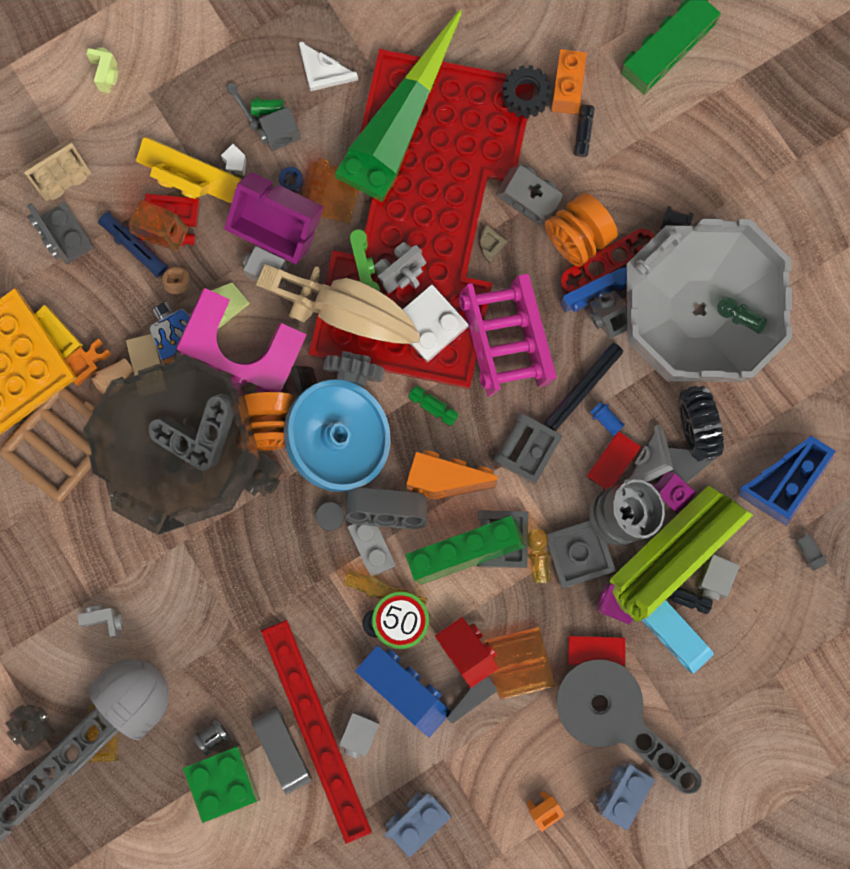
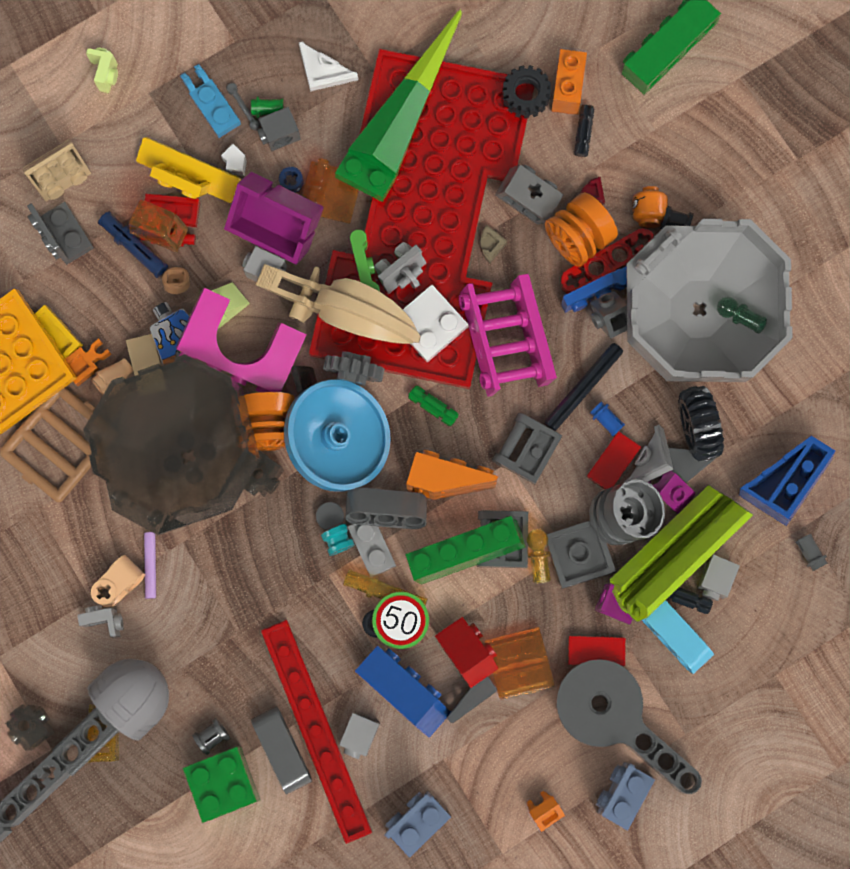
dark grey beam [148,394,236,470] -> none
none -> light nougat piece [91,555,145,608]
none -> lavender piece [144,532,156,599]
none -> dark azure hinge [180,64,241,138]
none -> teal wheel [321,524,355,556]
none -> dark red tile [580,176,605,205]
none -> orange head [632,186,668,228]

